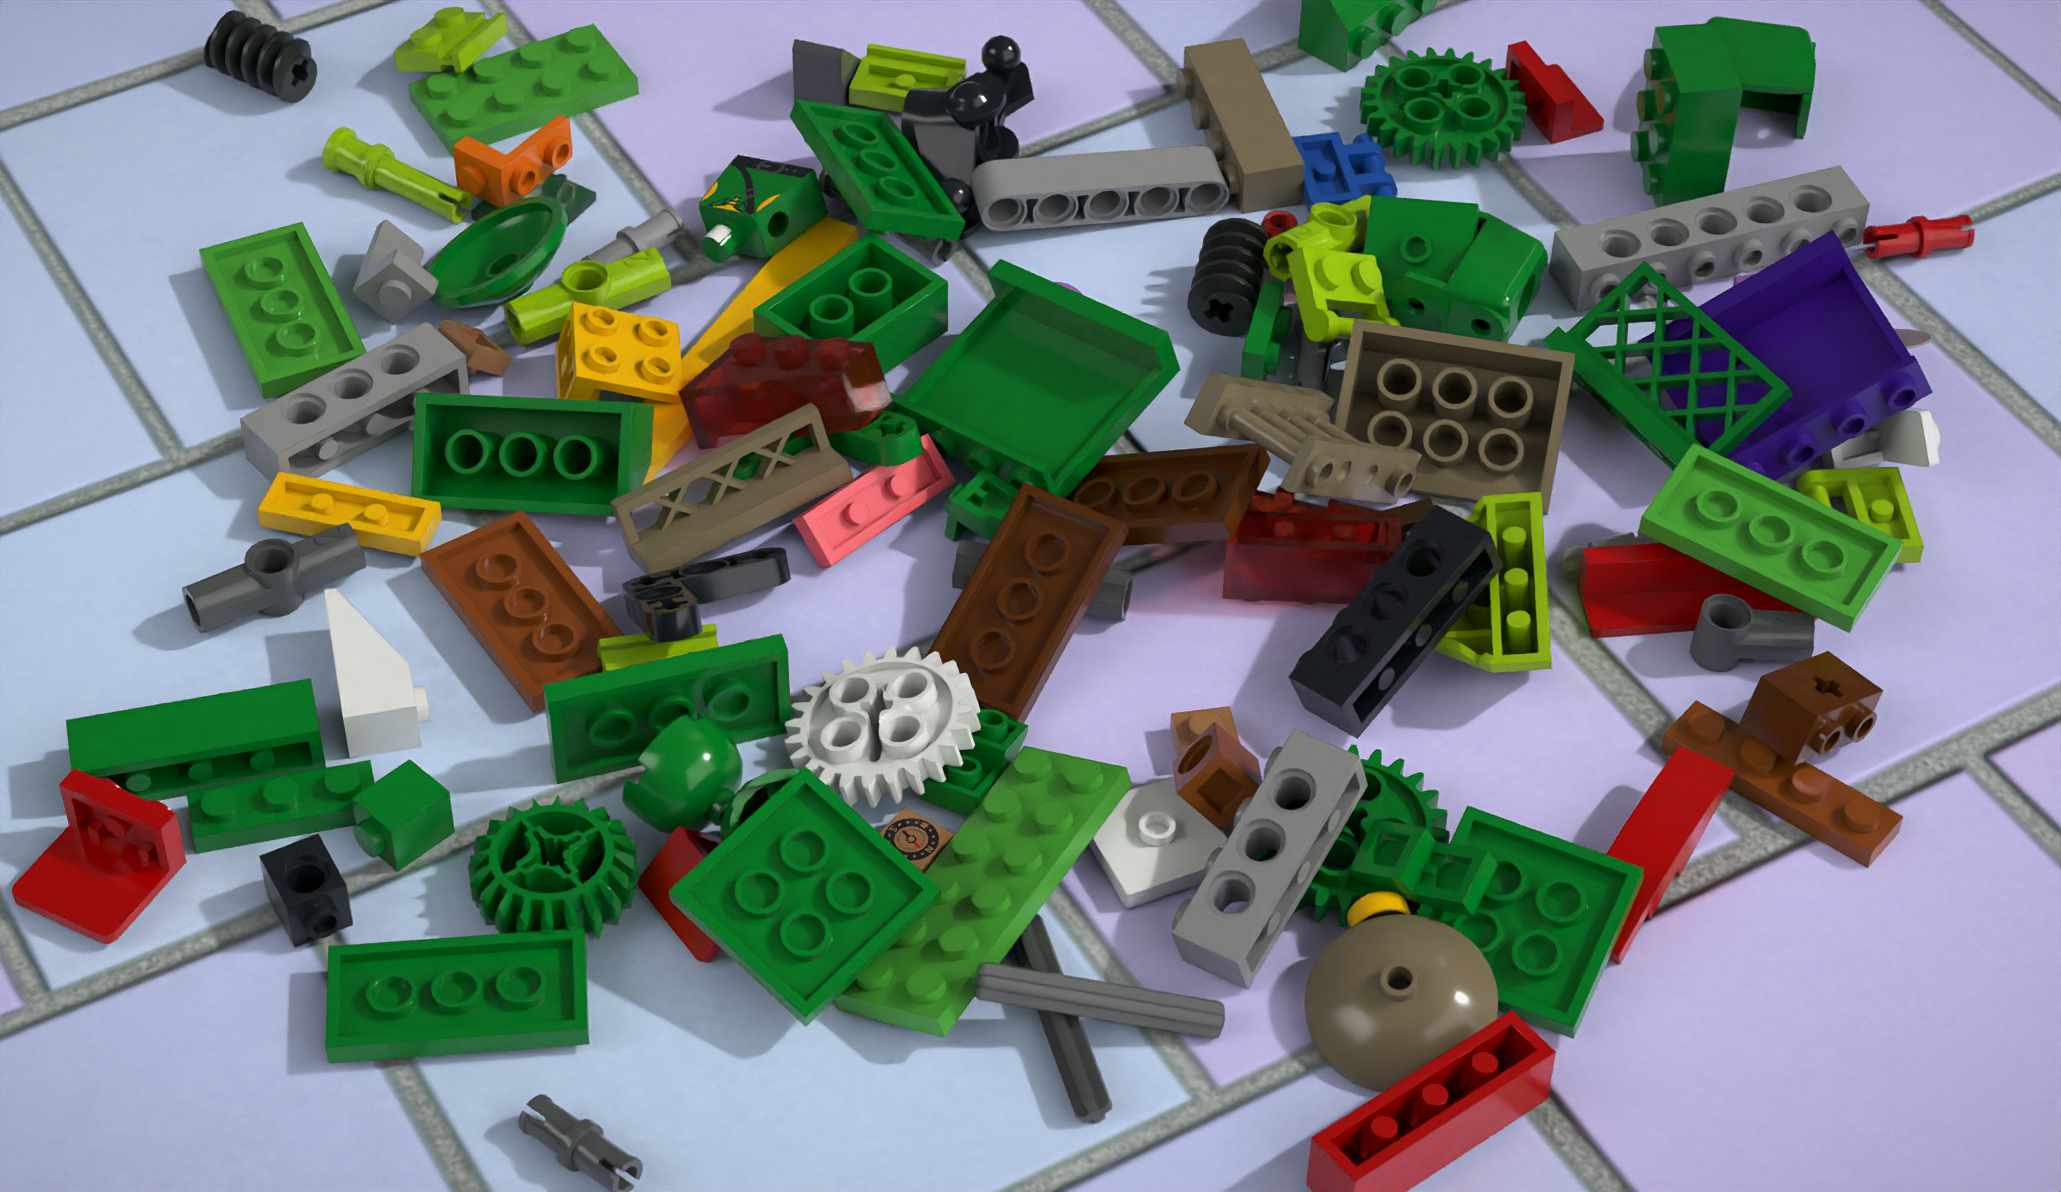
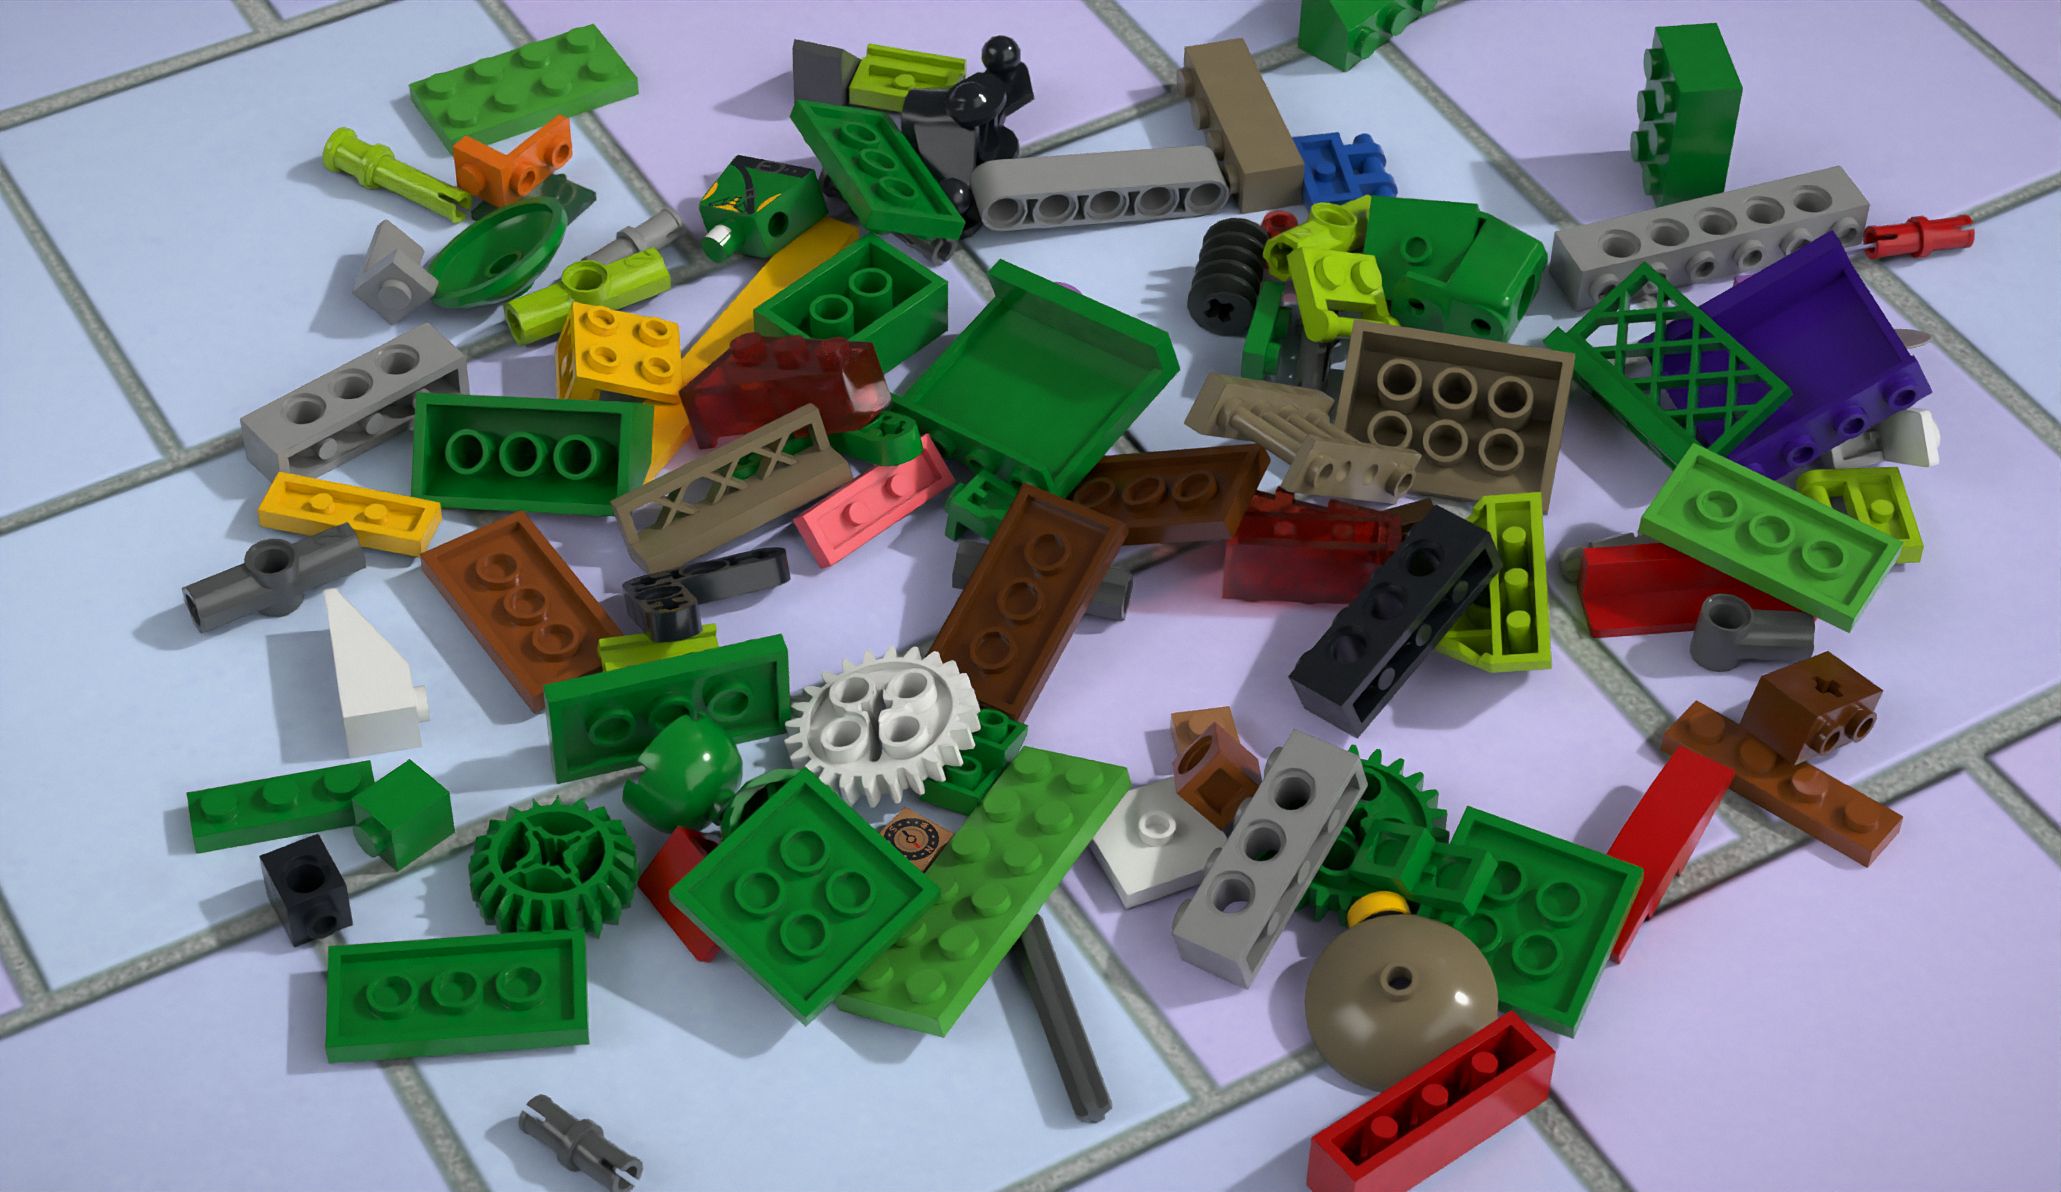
red bracket [12,768,187,944] -> none
green brick [66,678,326,801] -> none
bright green plate [199,222,367,399] -> none
pearl dark grey piece [204,9,317,104] -> none
lime plate [393,7,508,73] -> none
medium nougat plate [438,319,512,376] -> none
dark grey axle [974,961,1225,1039] -> none
green gear [1359,47,1527,171] -> none
red panel [1505,40,1604,144] -> none
green piece [1706,16,1816,139] -> none

